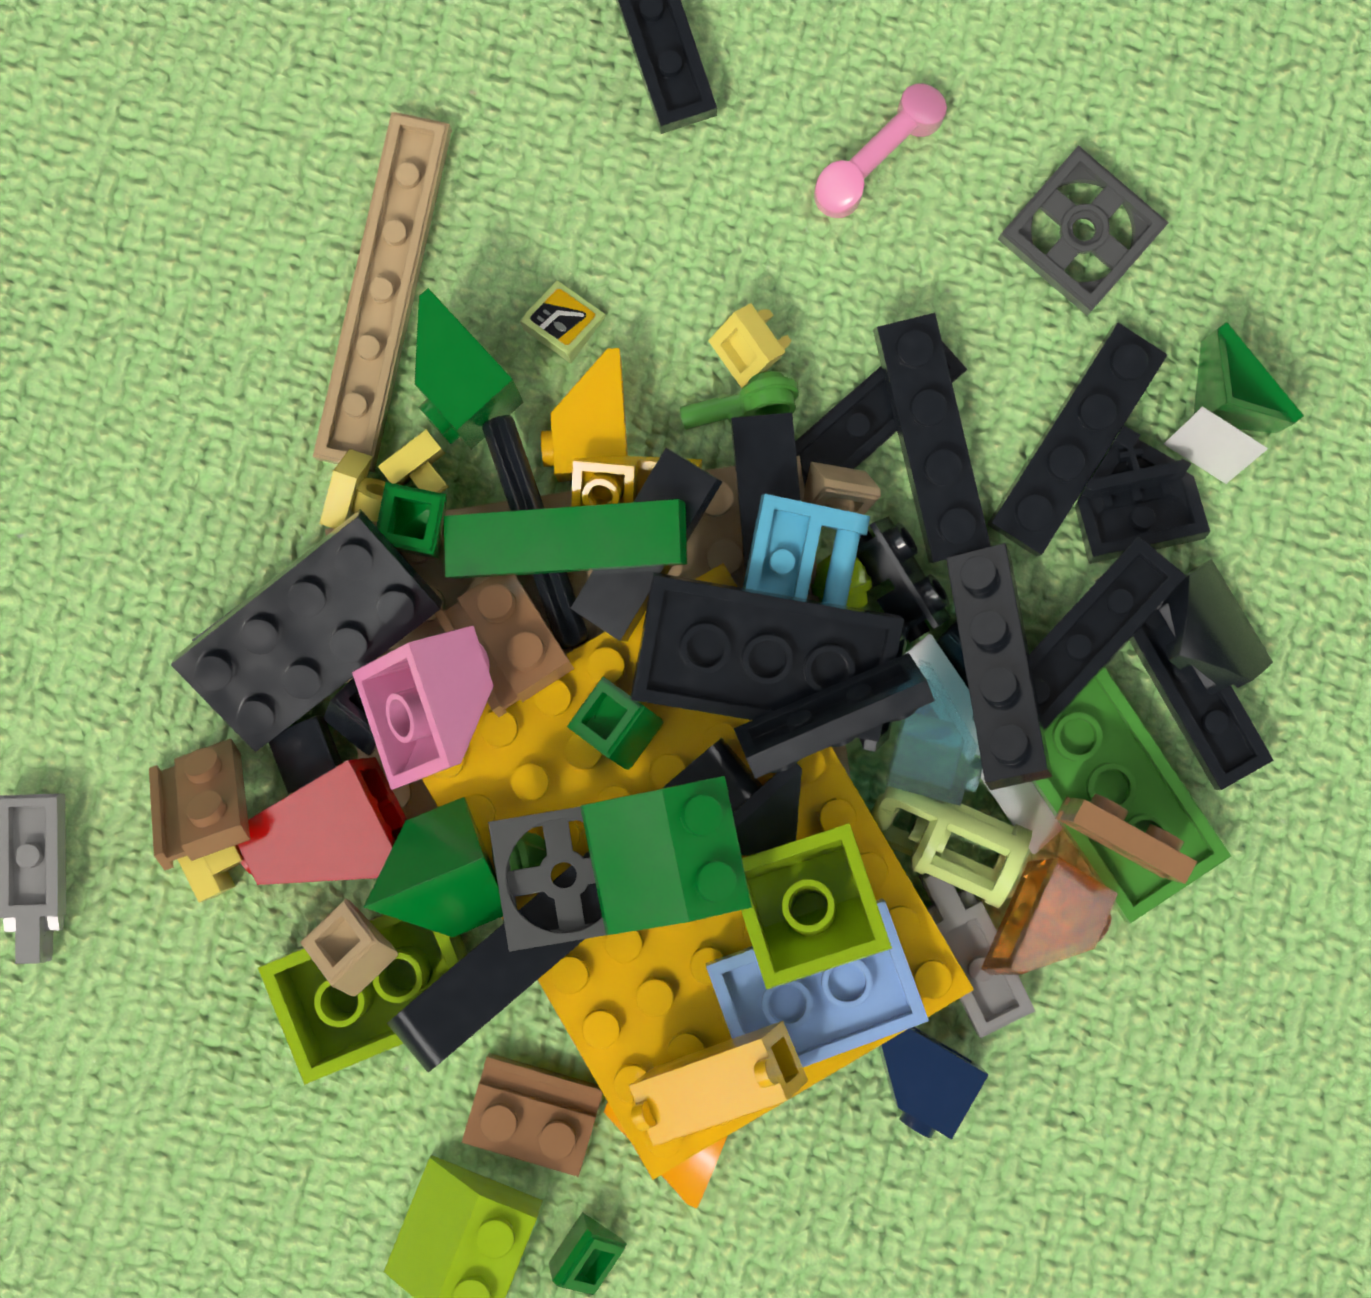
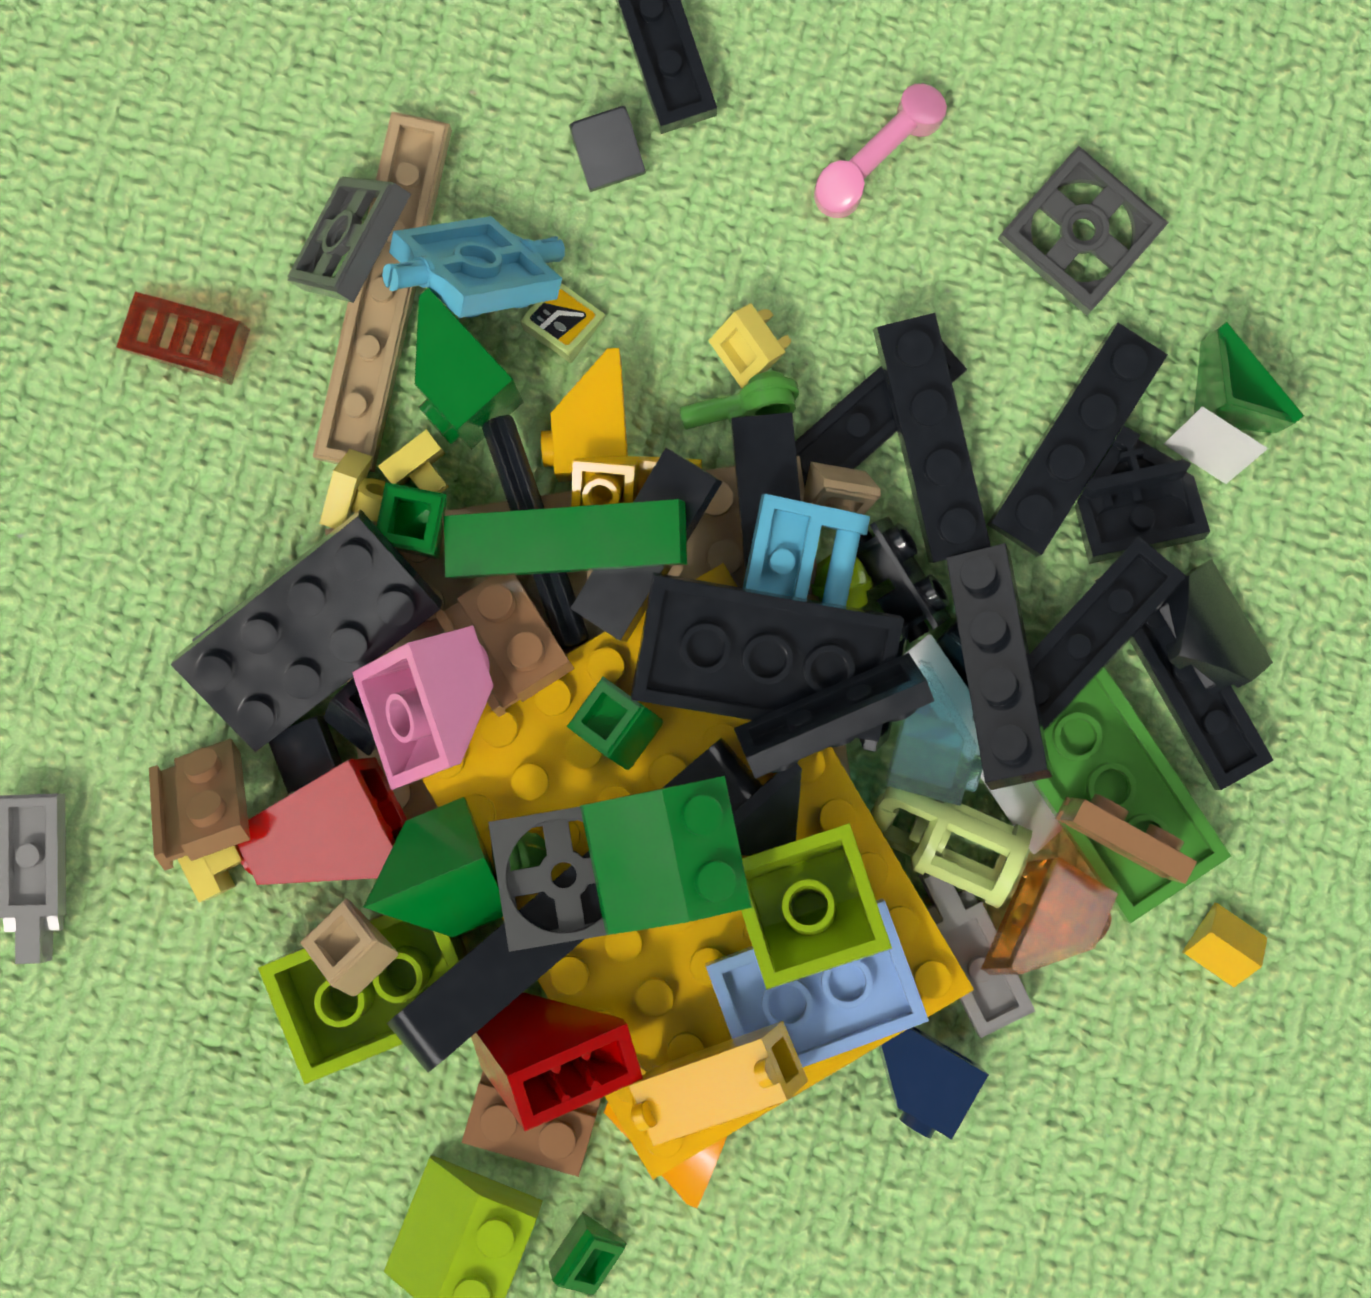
none -> clear red slope [116,291,250,386]
none -> dark grey piece [287,176,411,303]
none -> medium azure plate [382,216,565,318]
none -> red slope [471,992,643,1132]
none -> slope [569,106,646,192]
none -> yellow slope [1182,903,1268,987]

